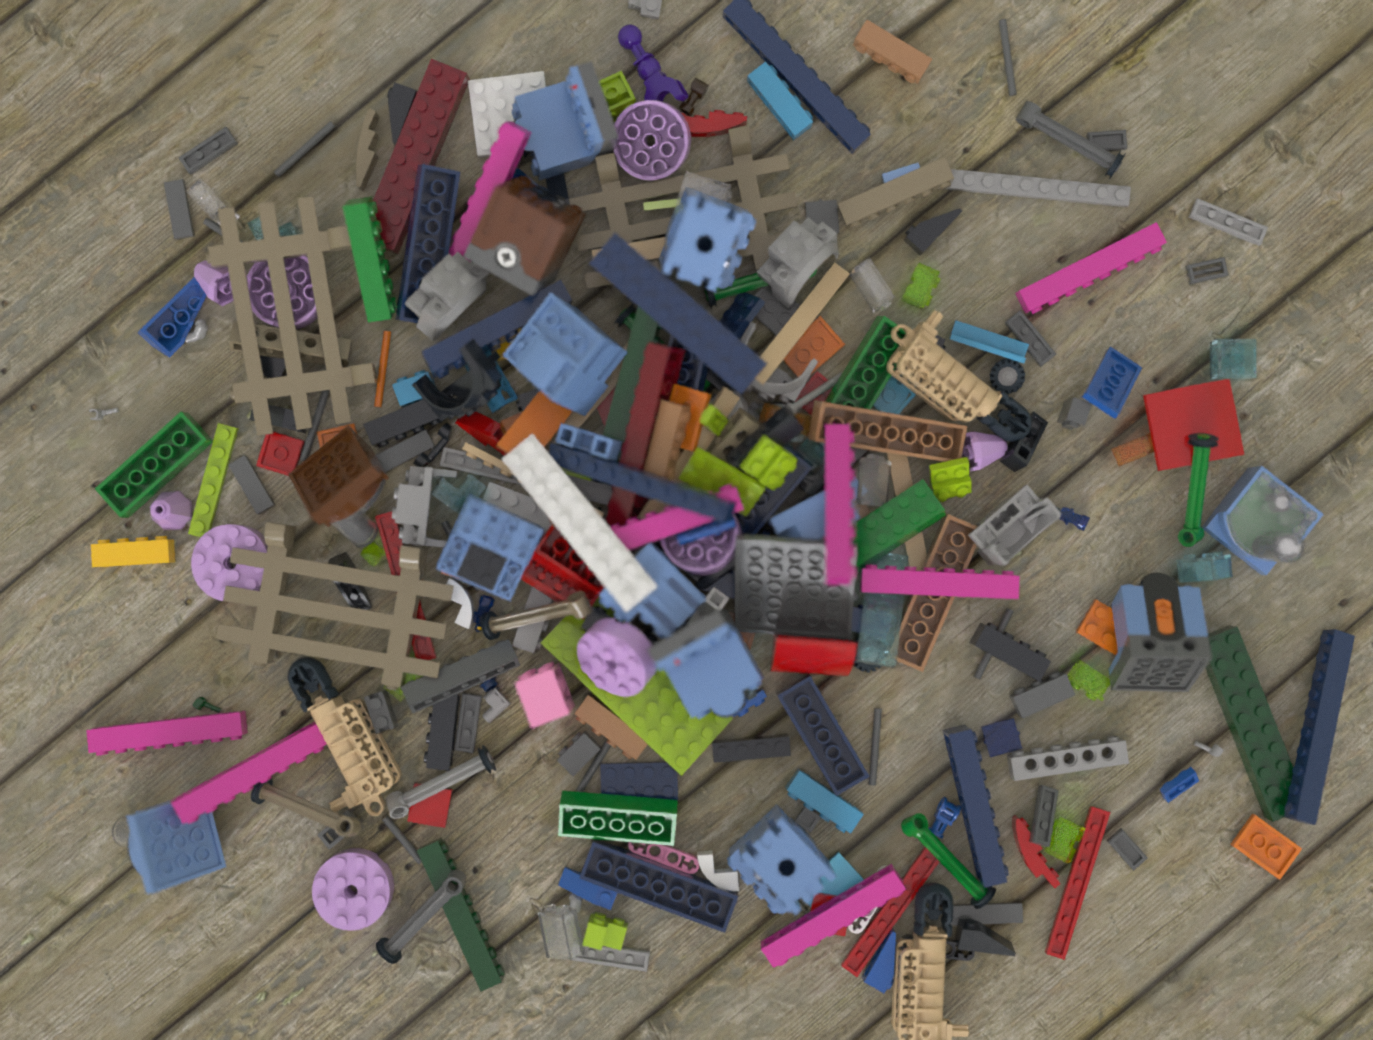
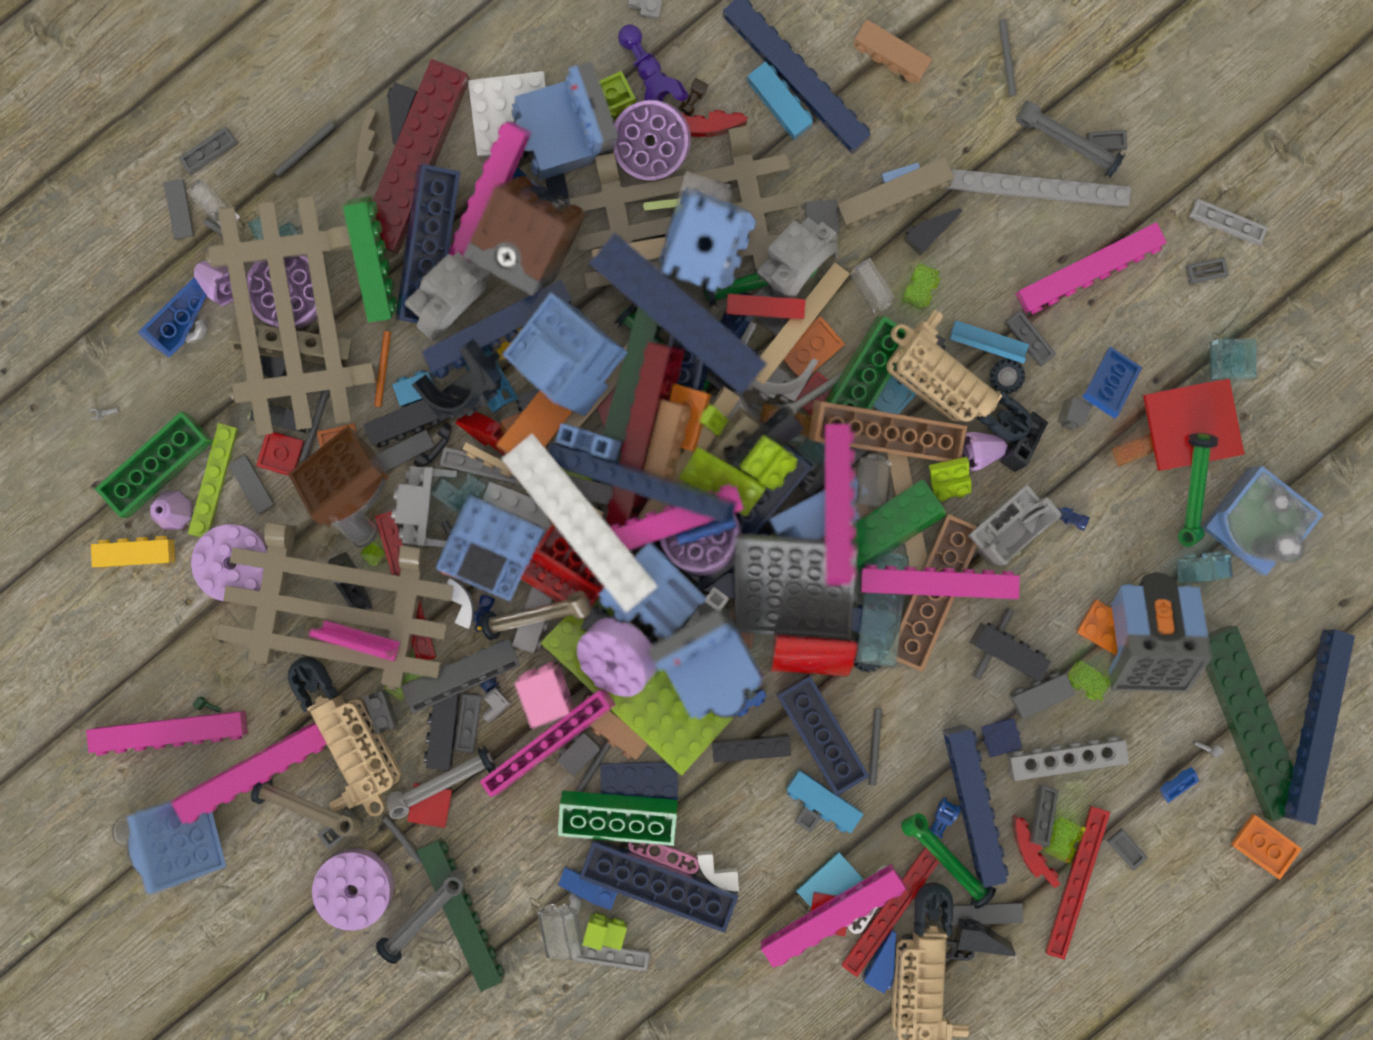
medium blue piece [727,804,836,915] -> none
none -> dark pink fence [309,620,401,661]
none -> dark pink brick [480,690,616,798]
none -> red tile [726,294,806,320]

